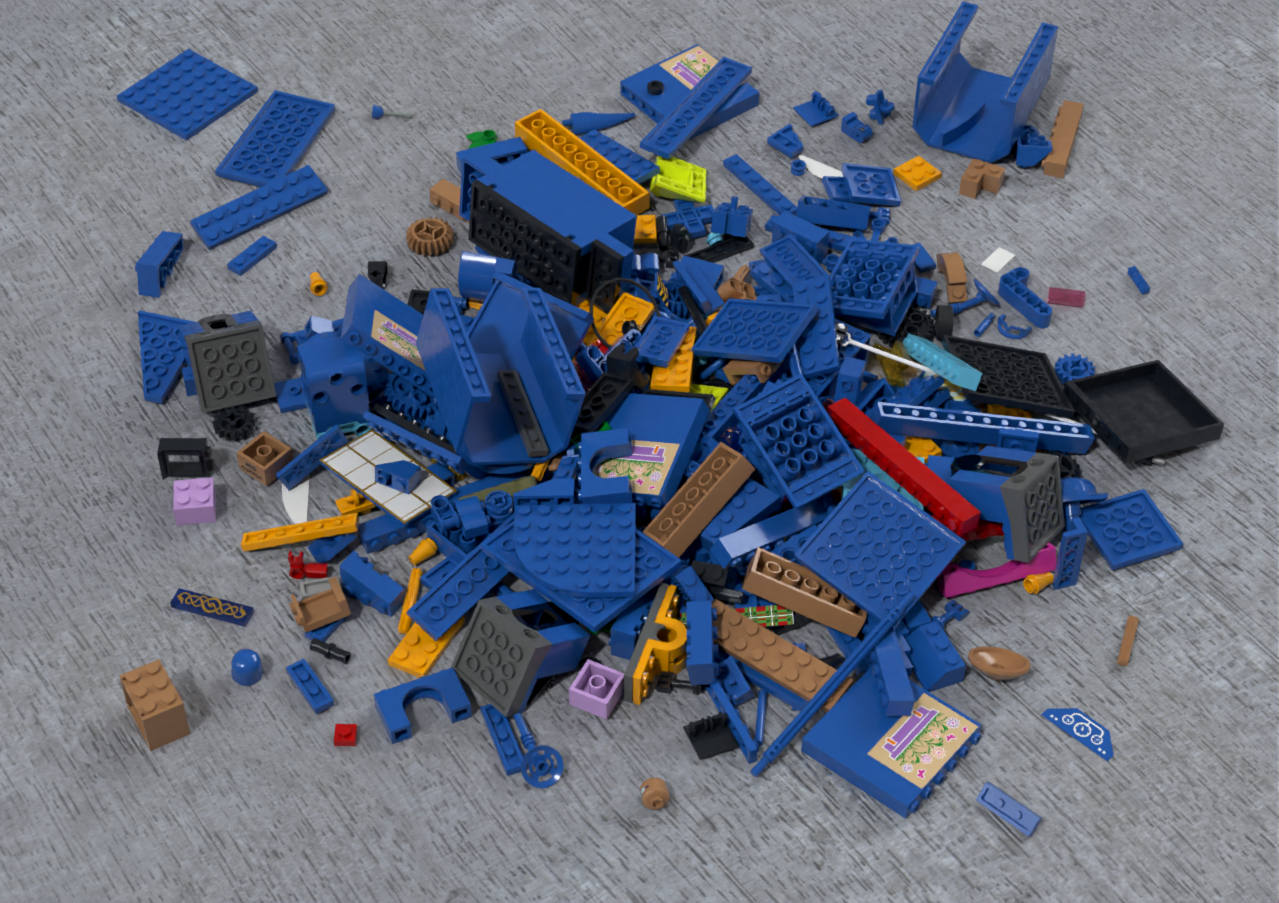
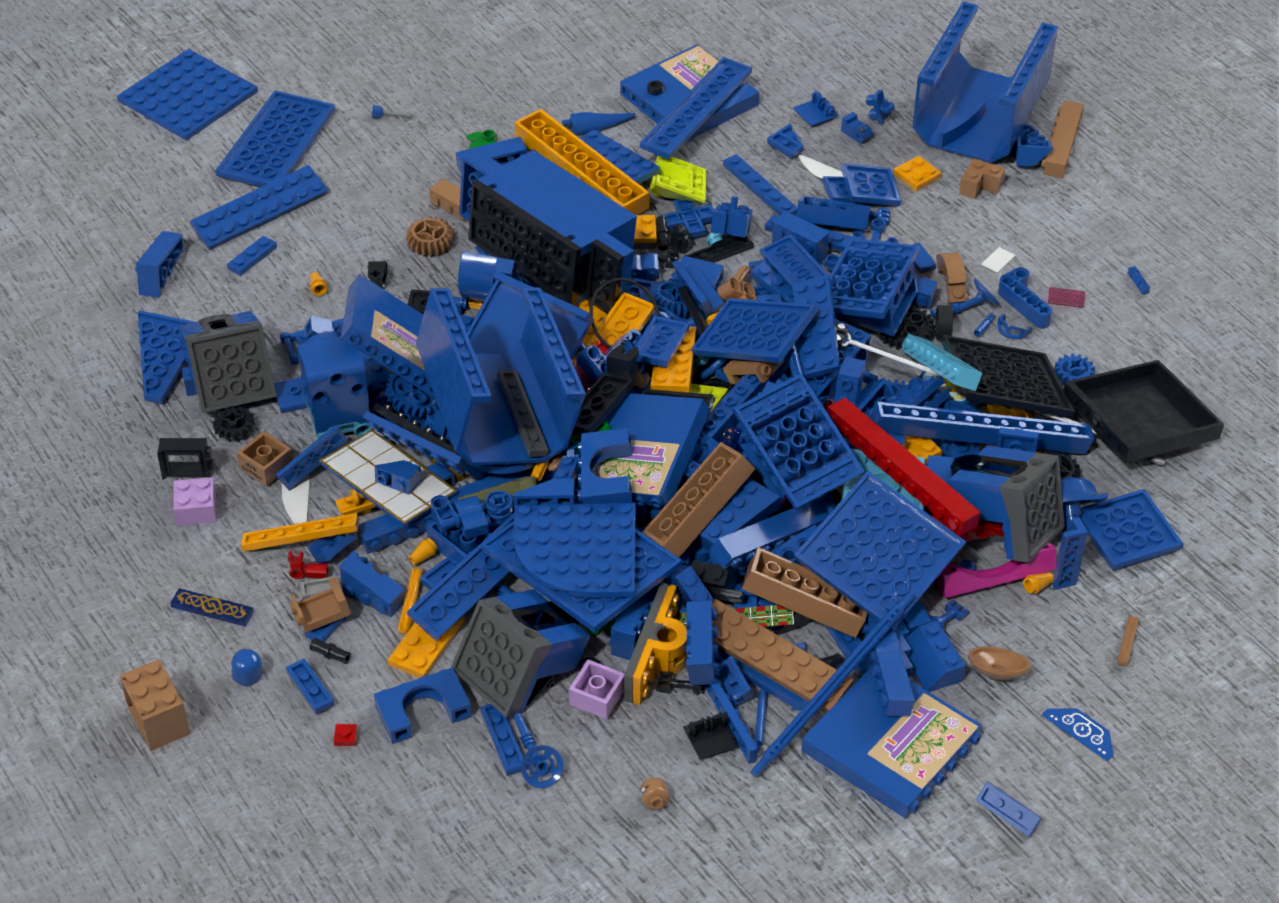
black plate [622,320,639,335] -> none
piece [635,273,668,309] -> none
blue bush [791,160,806,176] -> none
clear yellow bracket [873,341,911,387] -> none

